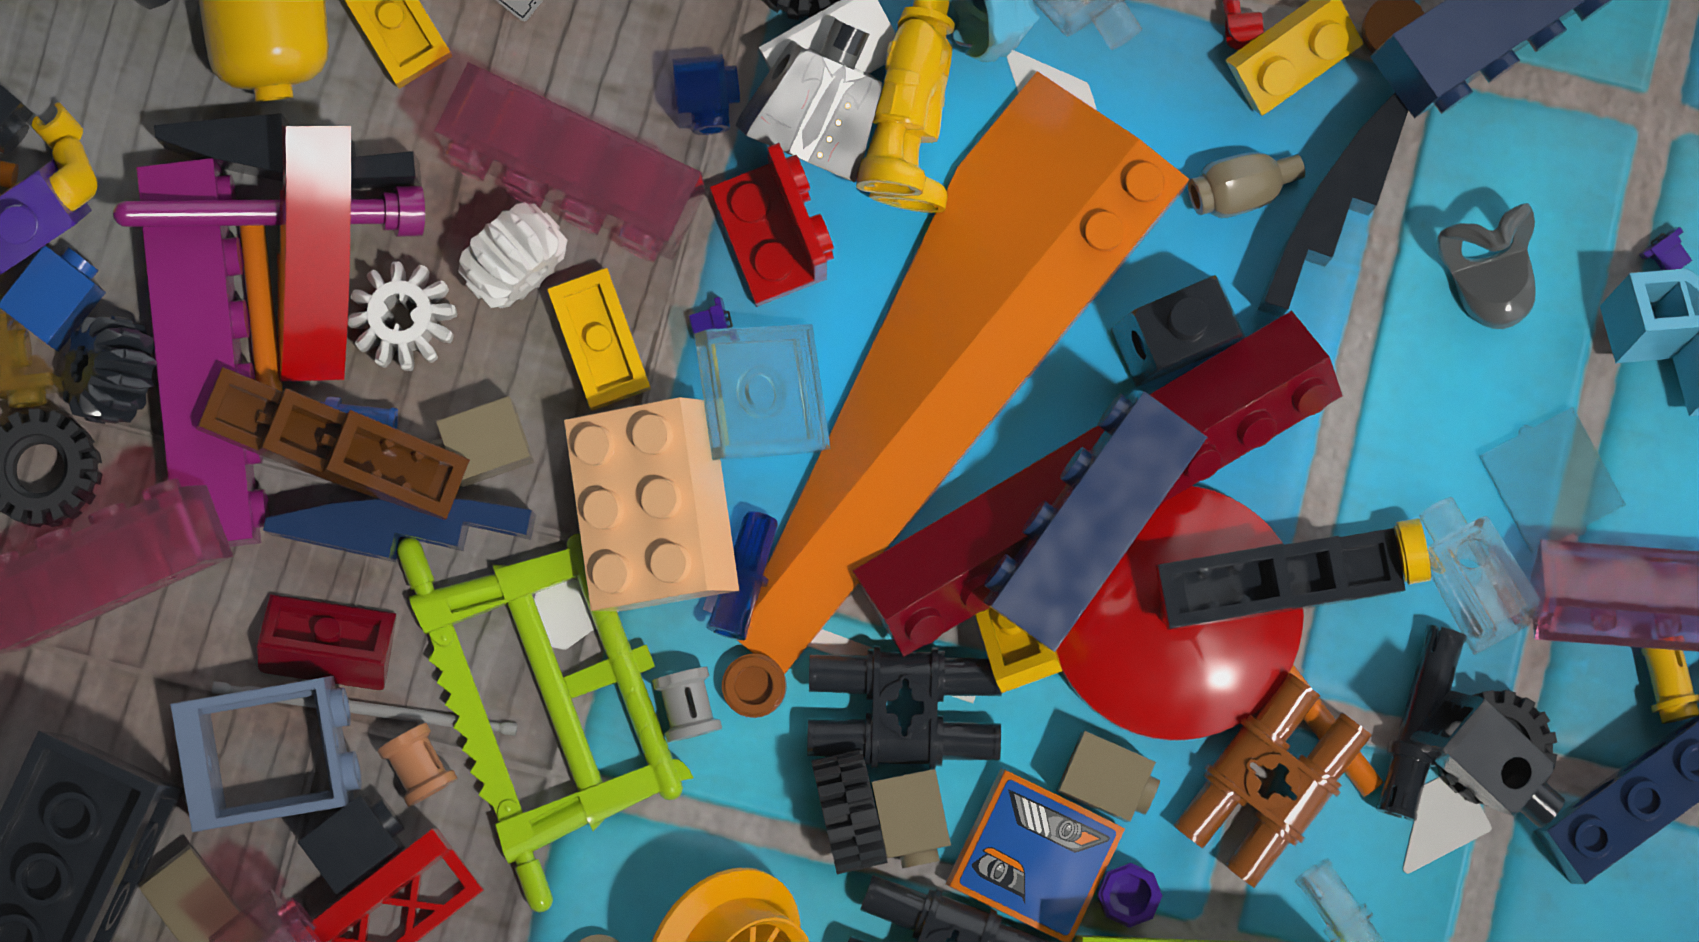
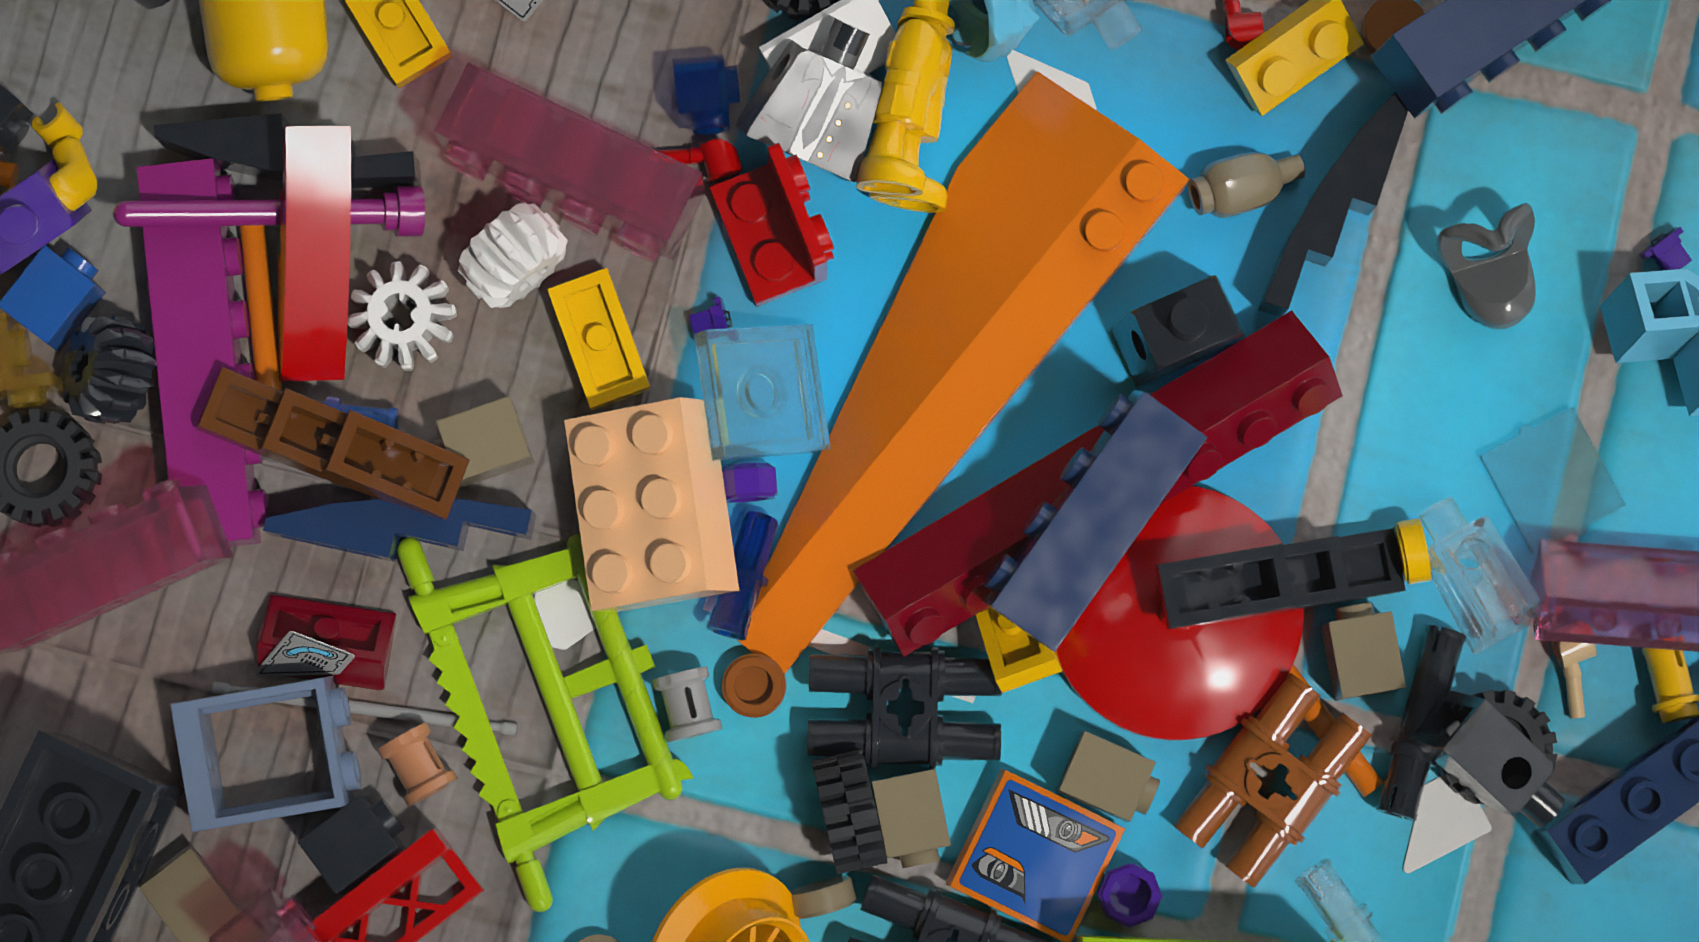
none -> light grey sticker [254,631,354,677]
none -> red hand [650,139,742,181]
none -> dark purple tile [722,460,778,503]
none -> dark tan tile [790,876,856,919]
none -> dark tan brick [1321,602,1406,701]
none -> tan hand [1551,625,1597,718]

